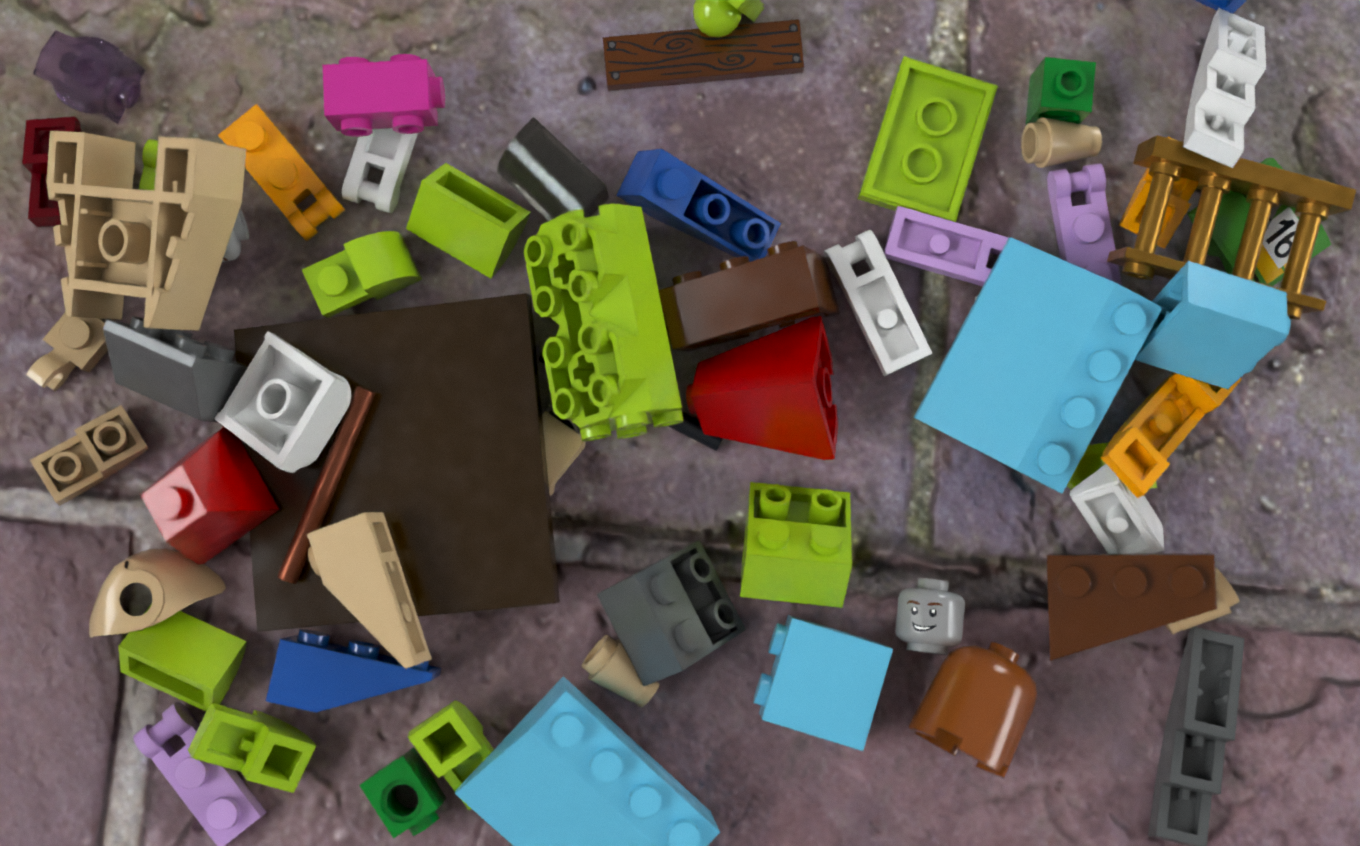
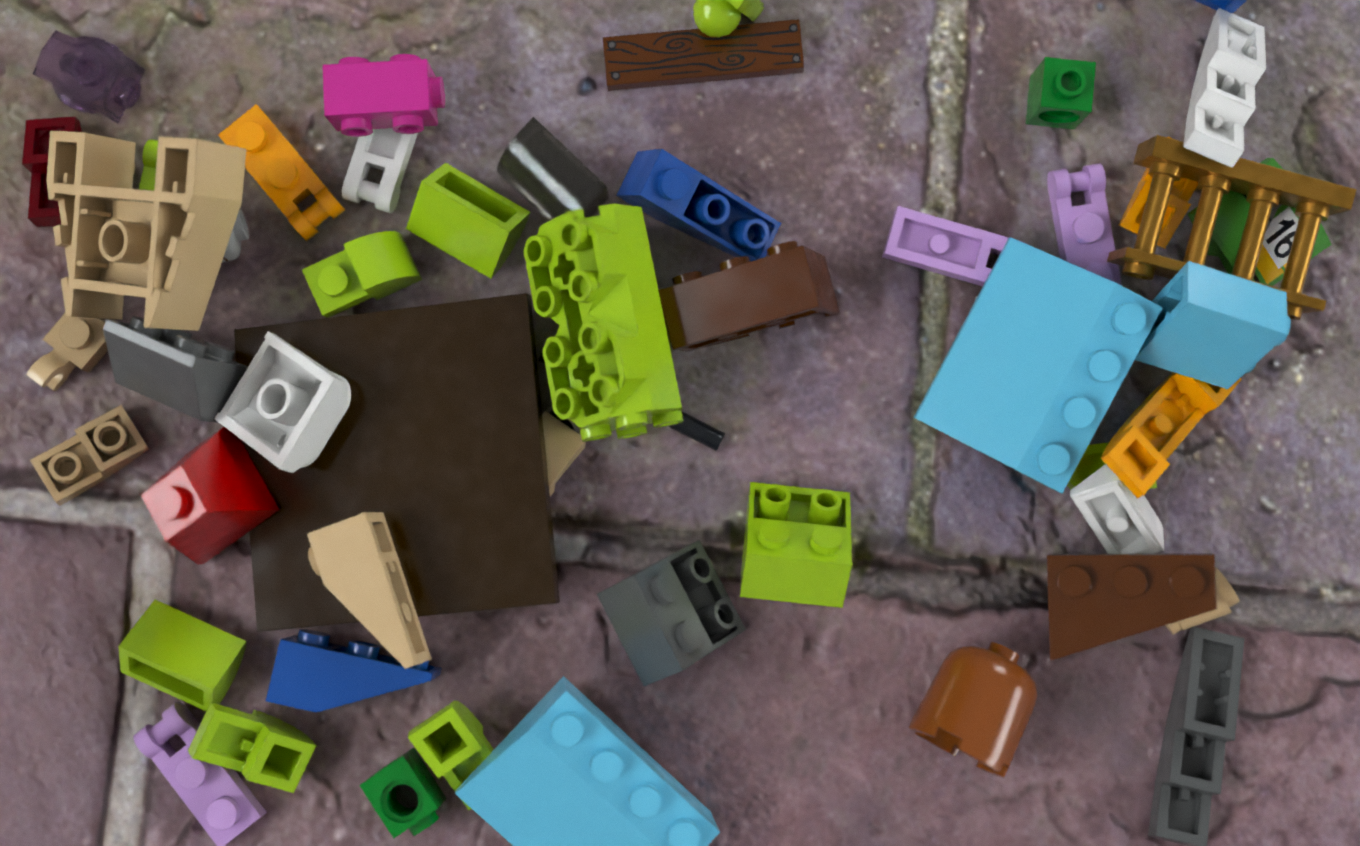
tan piece [89,549,226,638] -> none
copper bar [277,386,376,584] -> none
tan cone [582,635,659,708] -> none
red slope [686,316,838,460] -> none
medium azure brick [753,615,893,751] -> none
white plate [824,230,932,377] -> none
lime tile [857,56,998,222] -> none
light grey head [895,578,965,655] -> none
tan cone [1021,117,1102,168] -> none

